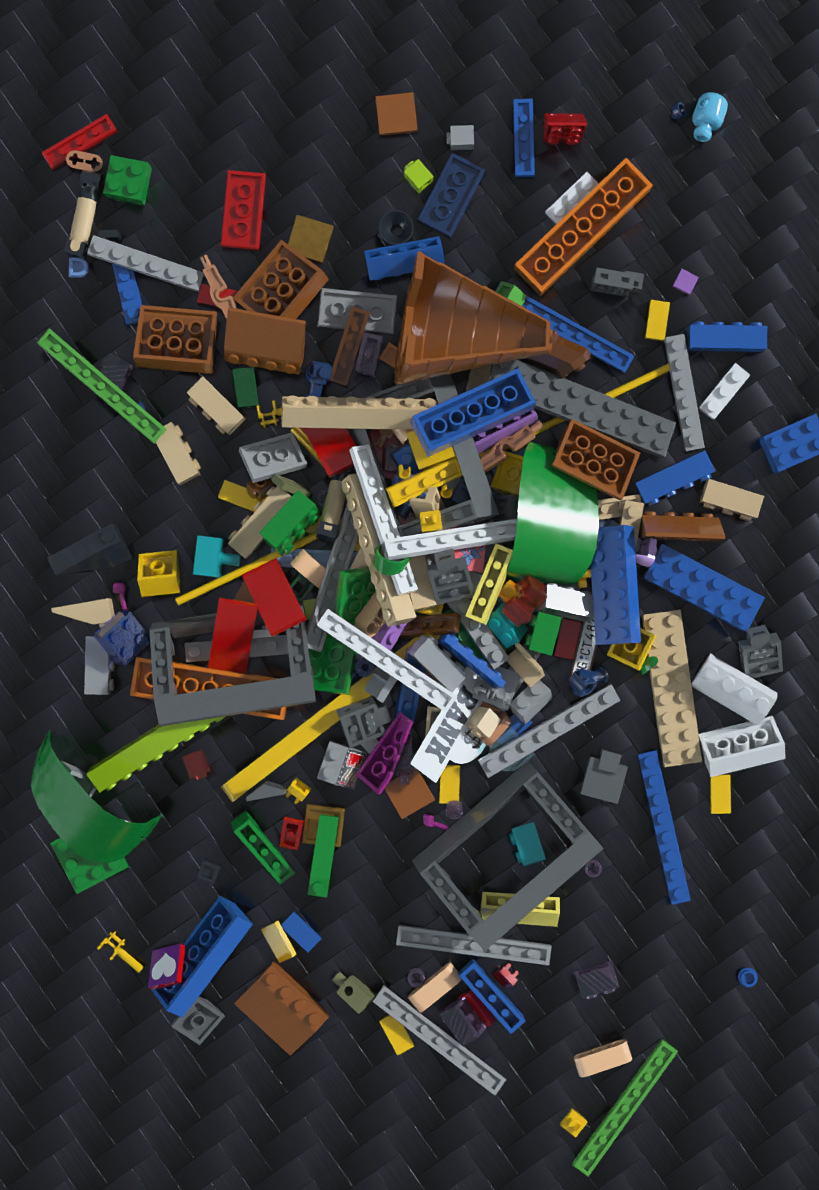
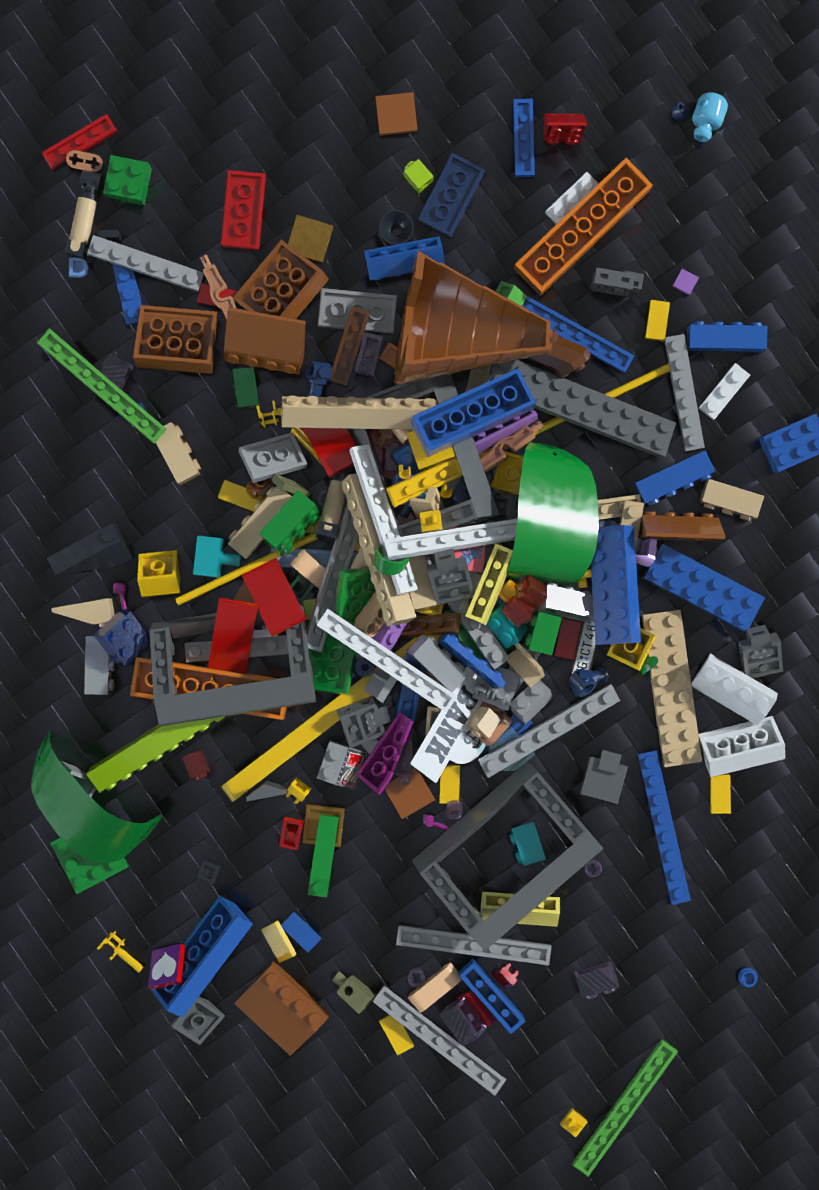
tan brick [187,377,245,435] -> none
green slope [231,811,295,885] -> none
light grey brick [447,125,474,150] -> none
dark orange slope [552,419,640,501] -> none
light nougat beam [573,1040,632,1077] -> none

